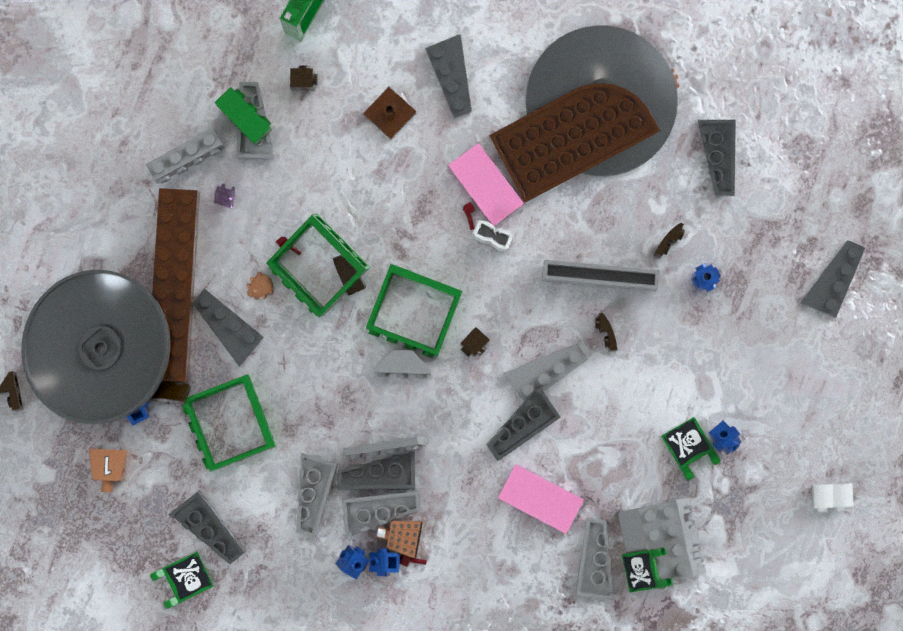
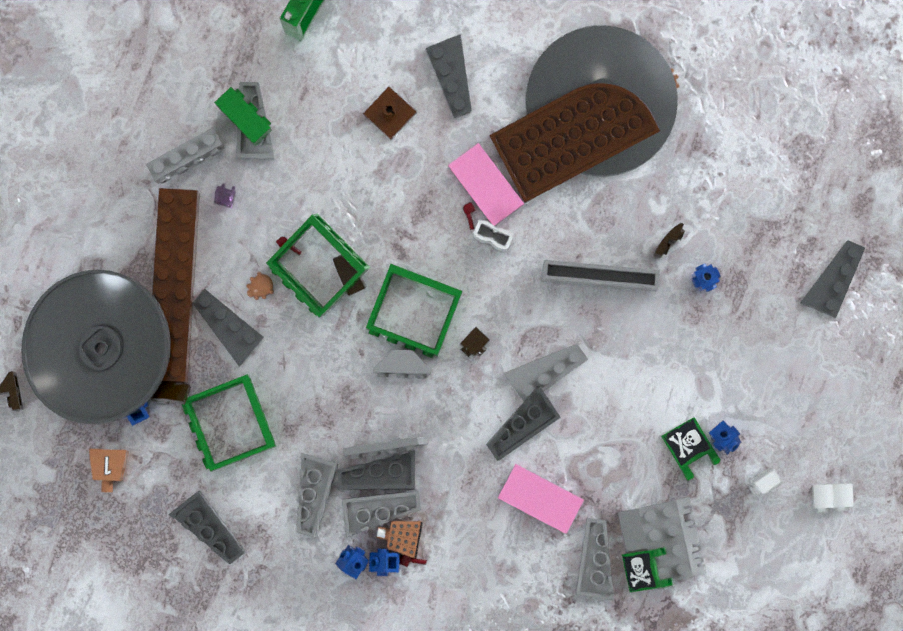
flag [150,552,213,609] -> none
dark brown brick [290,65,318,91] -> none
dark brown slope [595,313,618,352] -> none
dark grey wing [698,120,736,196] -> none
none -> white brick [748,468,782,497]

